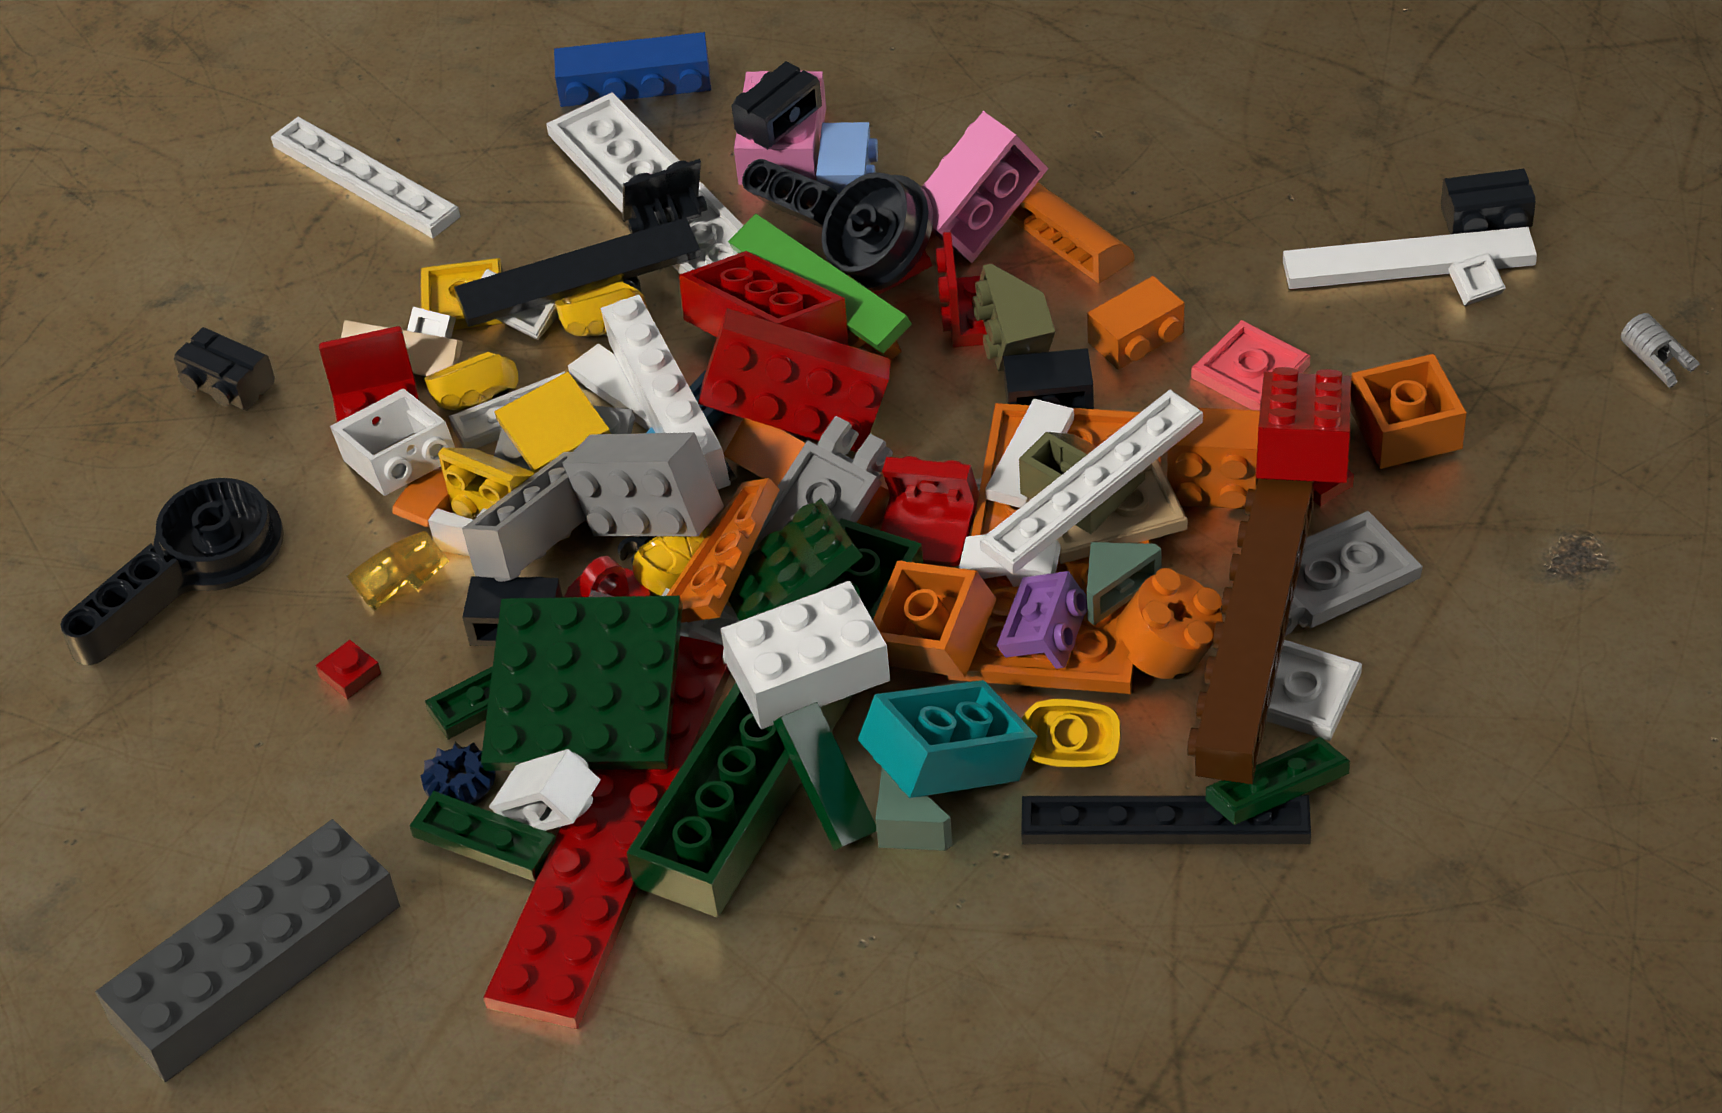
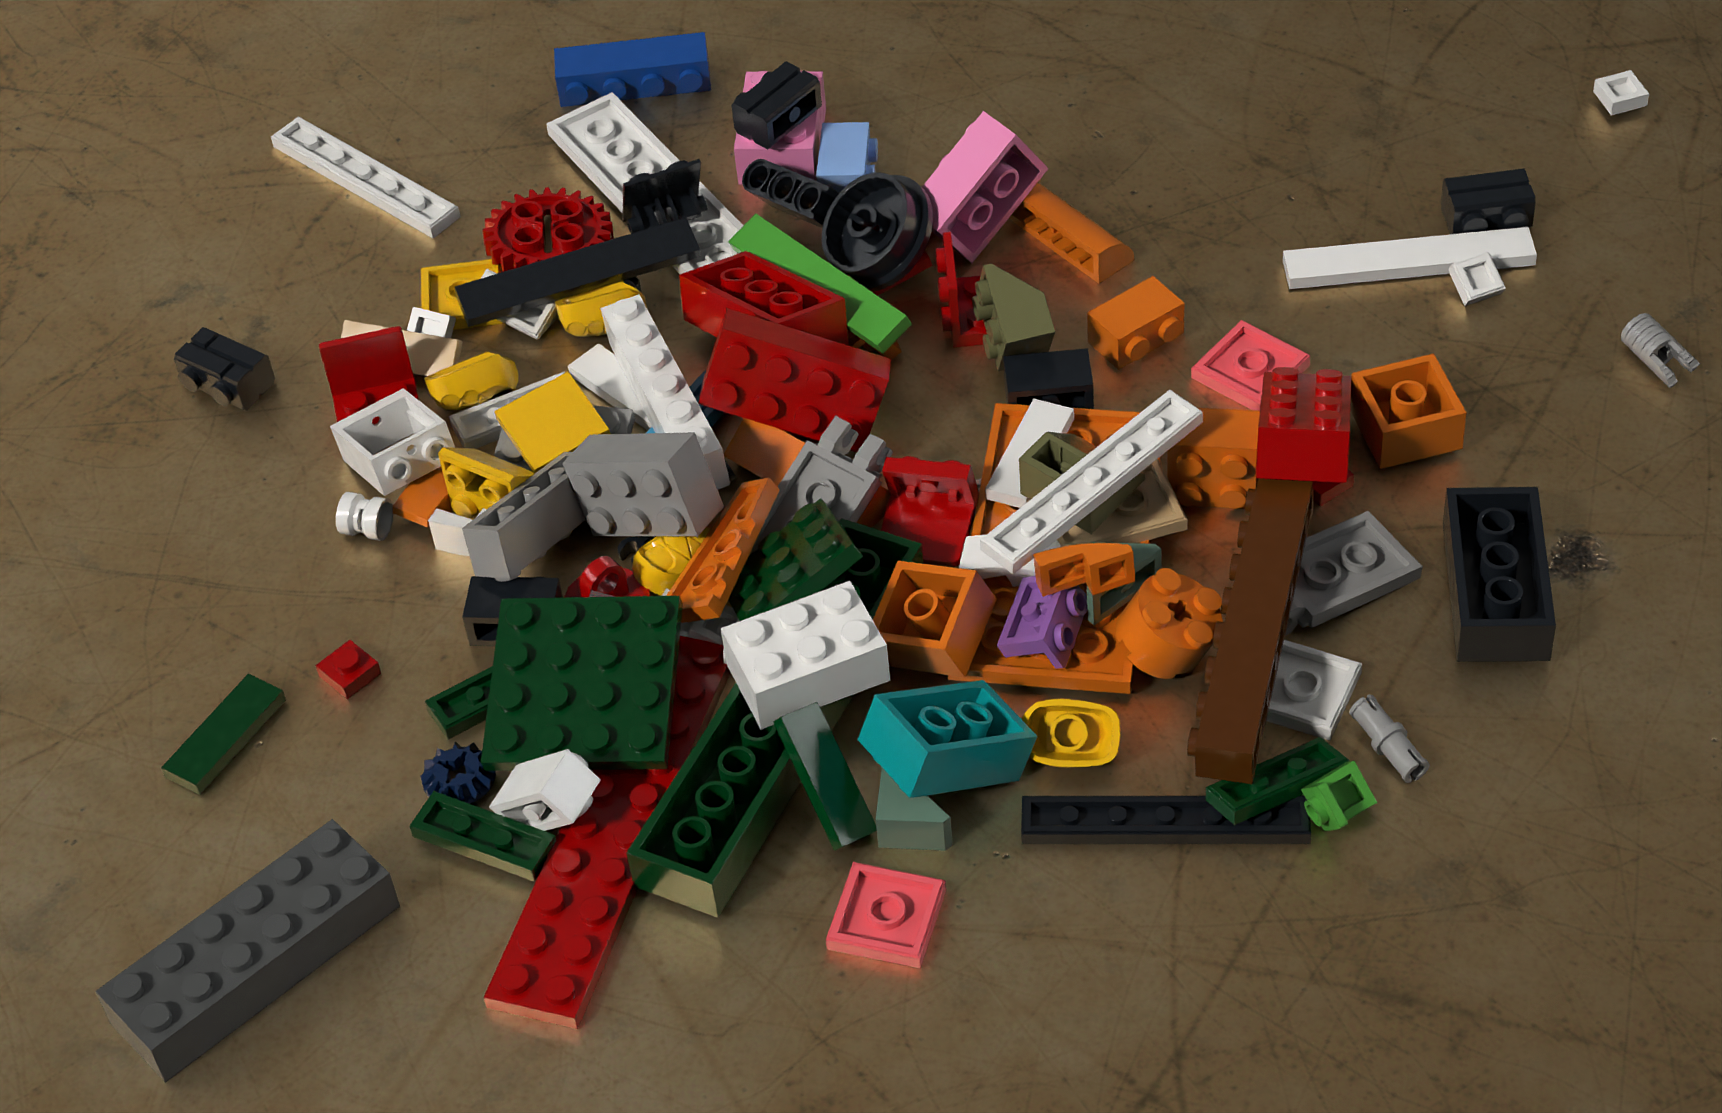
black beam [60,478,284,665] -> none
clear yellow slope [347,531,450,611] -> none
none -> dark green tile [161,673,286,795]
none -> white wheel [336,492,393,541]
none -> red gear [483,187,614,272]
none -> coral tile [826,862,947,969]
none -> orange slope [1033,543,1135,597]
none -> bright green bracket [1301,760,1377,831]
none -> light grey pin [1349,695,1430,783]
none -> black brick [1443,487,1556,662]
none -> white plate [1593,70,1649,115]

